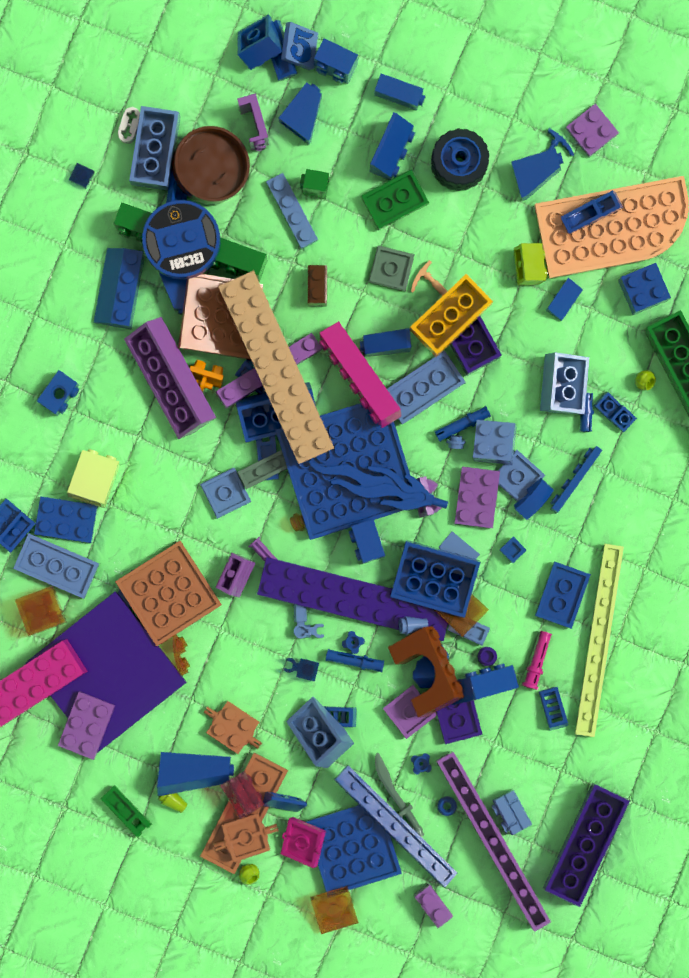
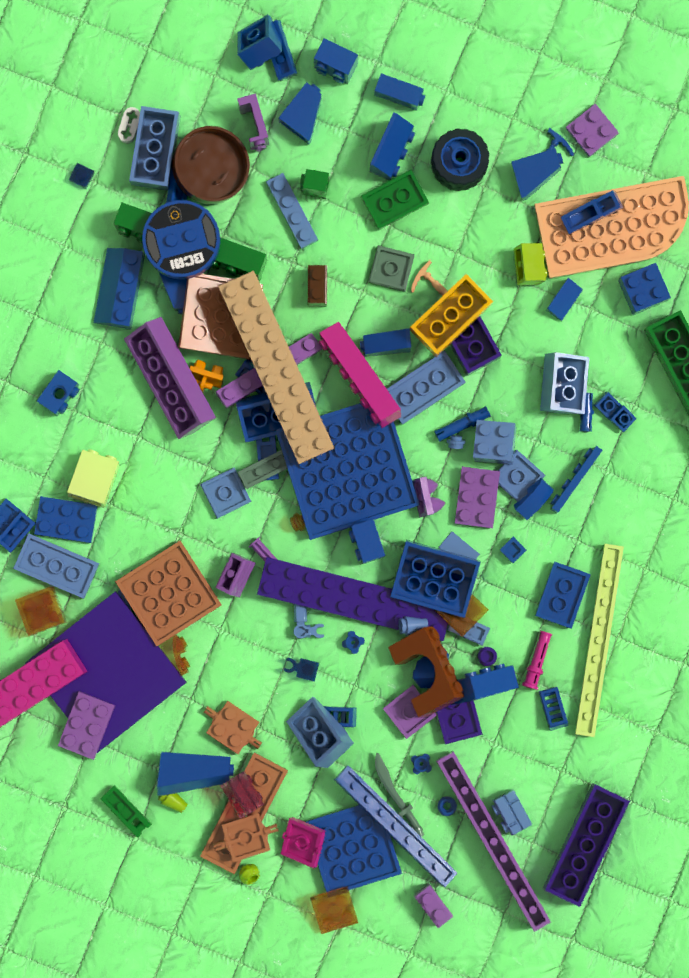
blue slope [262,792,307,812] -> none
medium blue tile [281,22,318,70] -> none
blue piece [309,460,448,510] -> none
blue pin [326,649,384,673] -> none
lime piece [635,370,656,391] -> none

